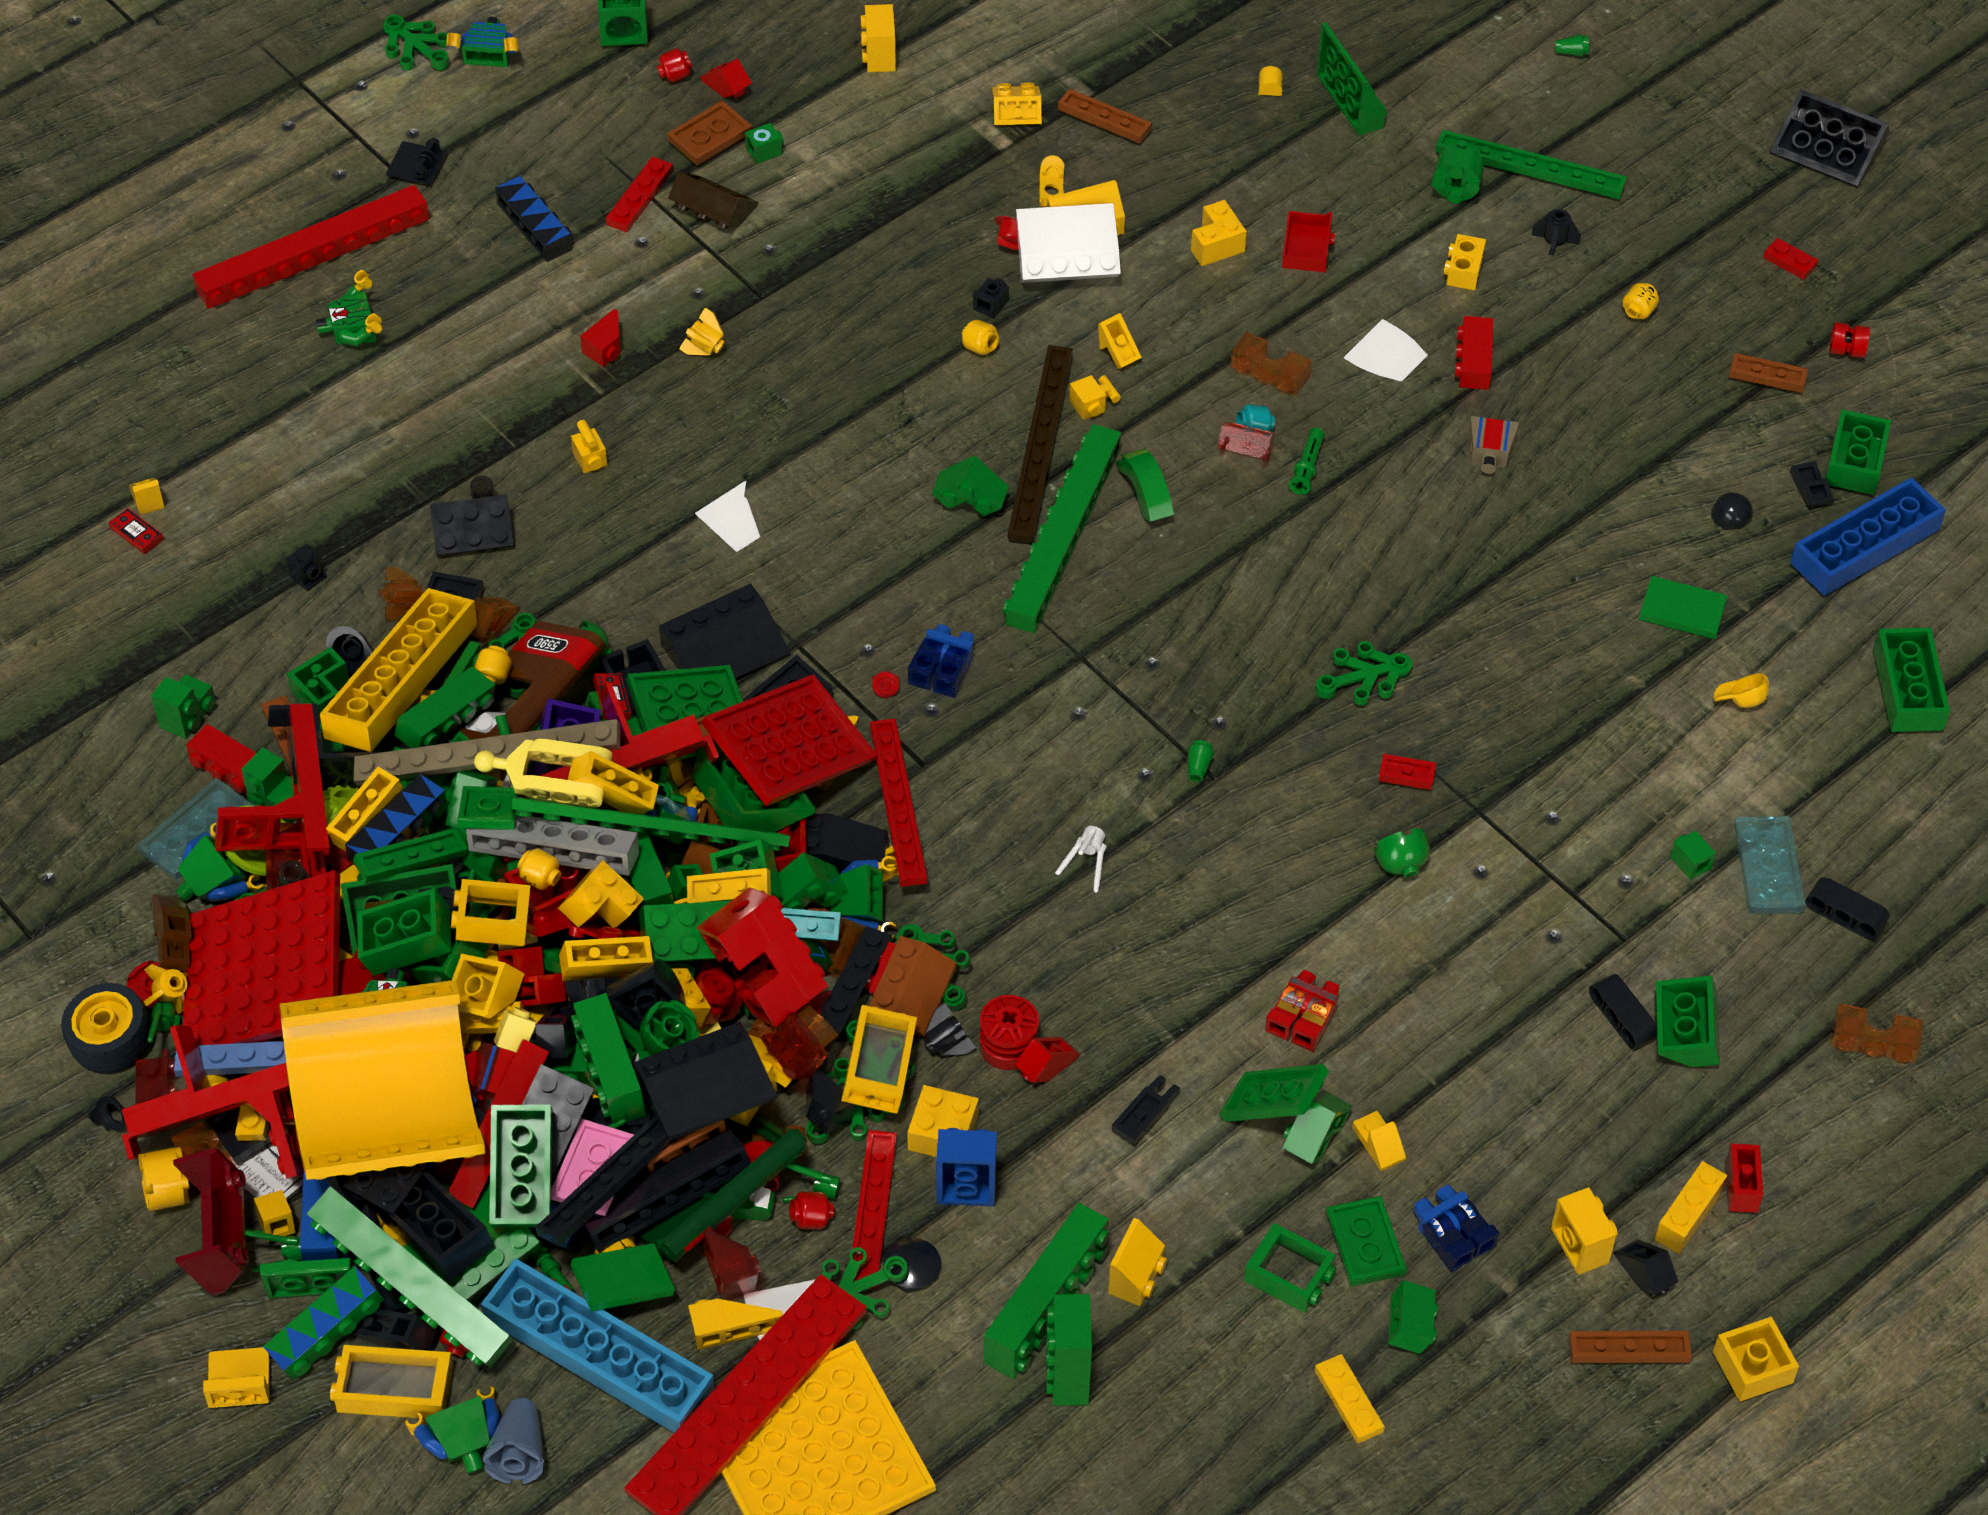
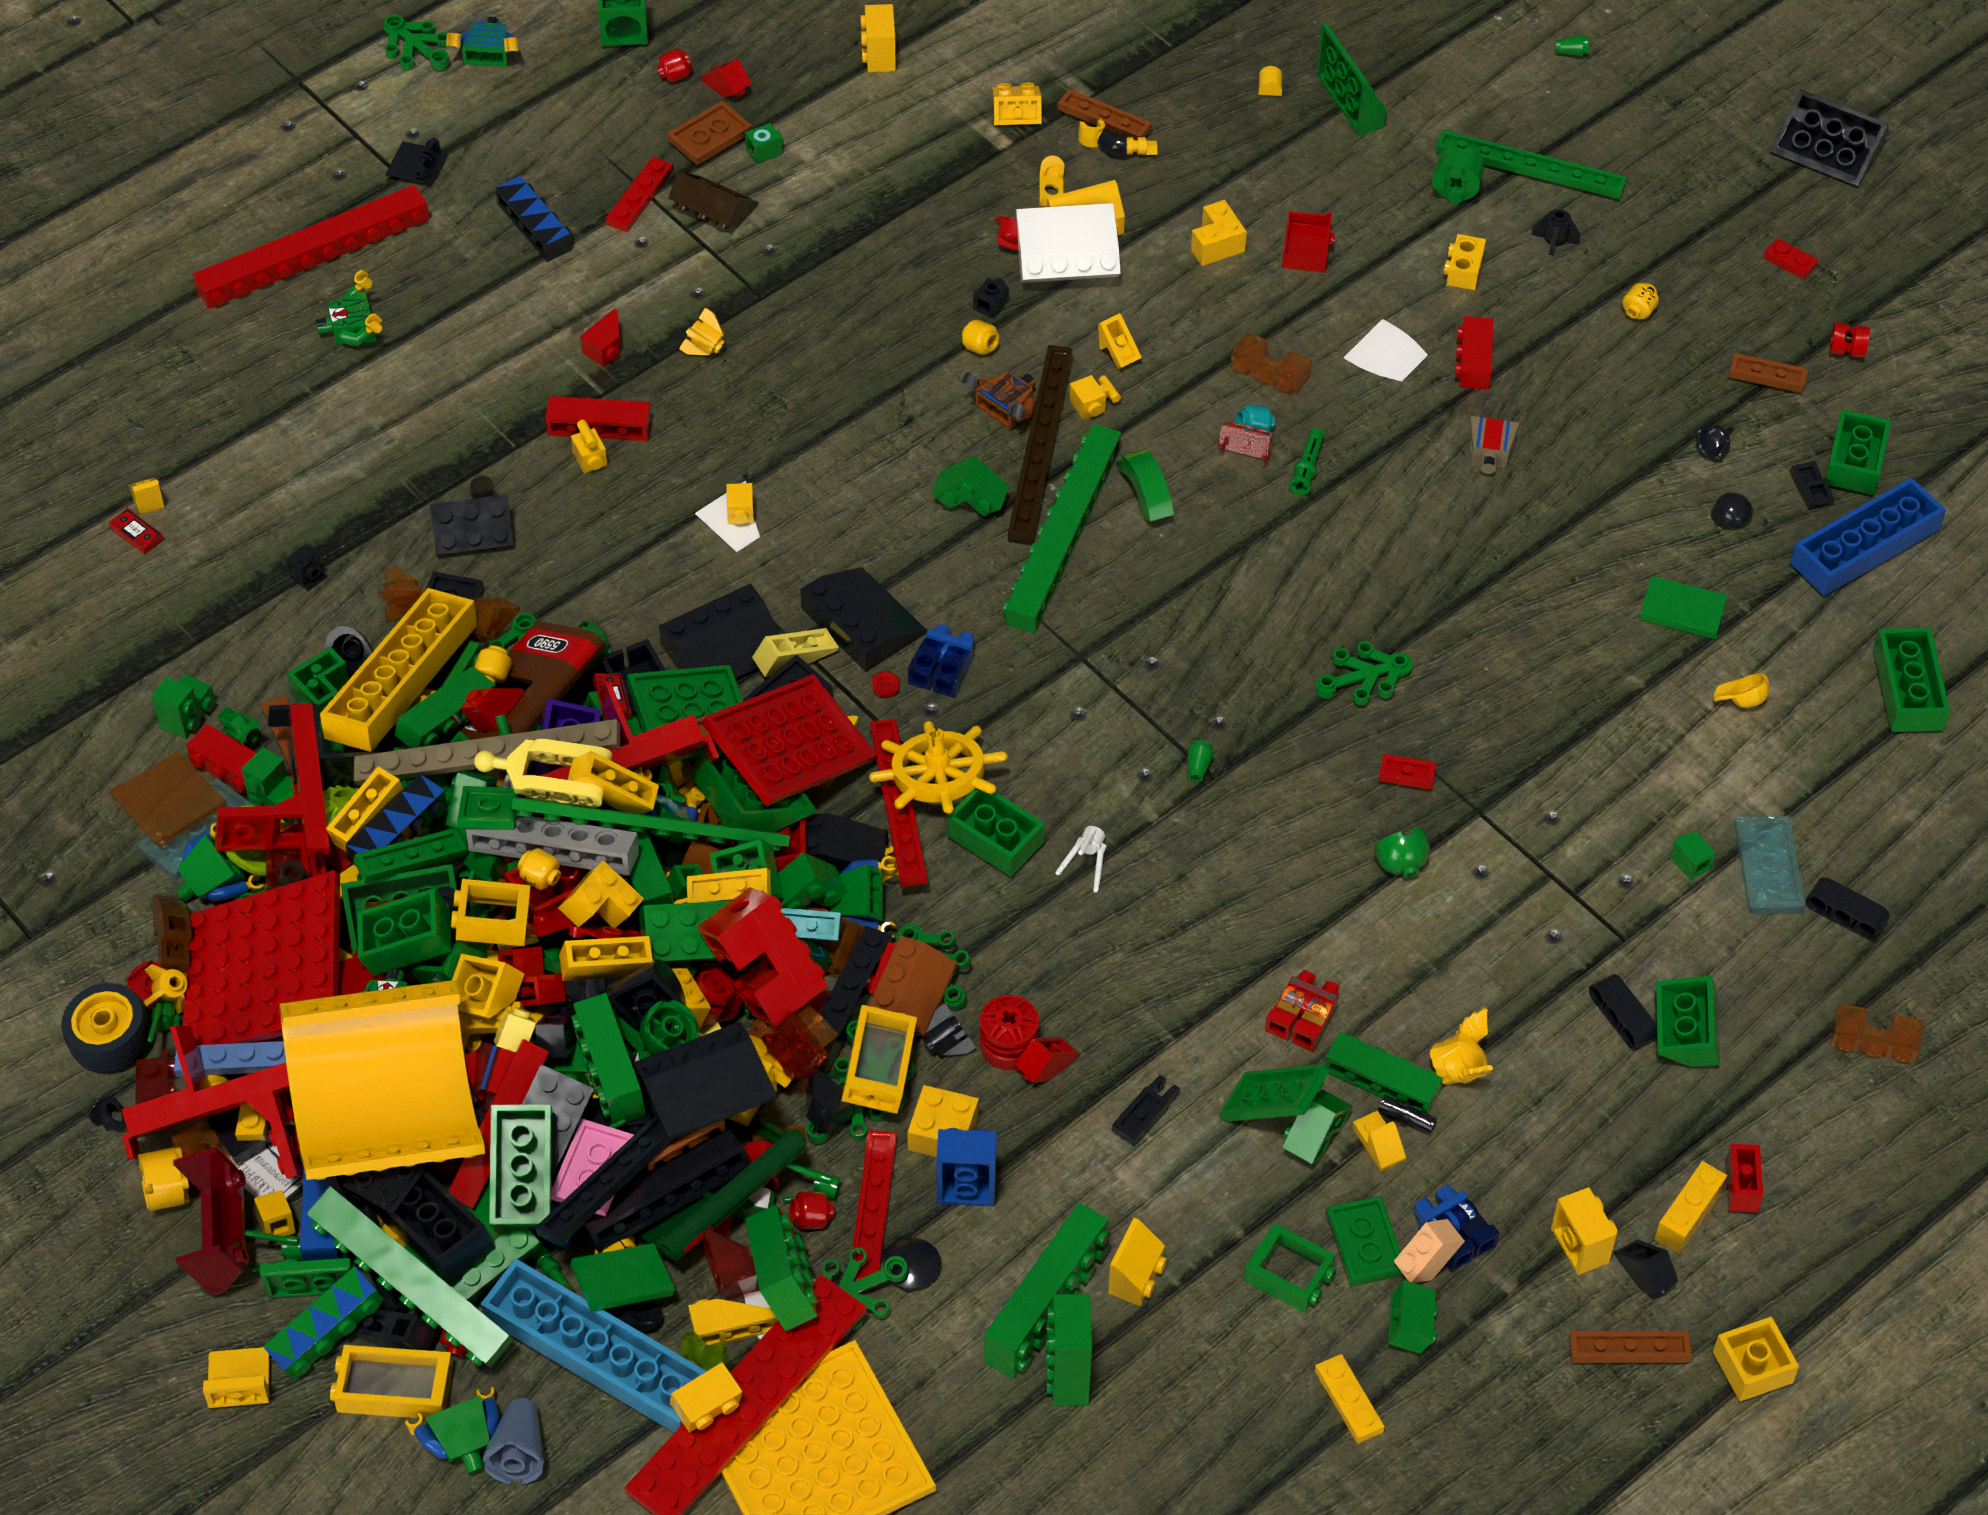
none -> clear orange piece [110,751,227,847]
none -> green hips [217,707,261,748]
none -> red slope [460,688,524,732]
none -> red brick [546,396,651,441]
none -> black piece [617,1300,663,1330]
none -> yellow brick [669,1362,742,1433]
none -> clear neon green bracket [680,1331,727,1371]
none -> yellow brick [726,483,754,524]
none -> green brick [745,1204,819,1332]
none -> light yellow slope [752,628,839,677]
none -> black slope [800,567,927,672]
none -> yellow piece [869,721,1008,814]
none -> green brick [947,788,1045,877]
none -> torso [961,371,1036,430]
none -> yellow piece [1078,119,1157,157]
none -> green brick [1324,1032,1443,1114]
none -> black pin [1377,1094,1437,1134]
none -> light nougat brick [1394,1219,1465,1283]
none -> yellow helmet [1430,1007,1493,1085]
none -> black piece [1696,425,1734,461]

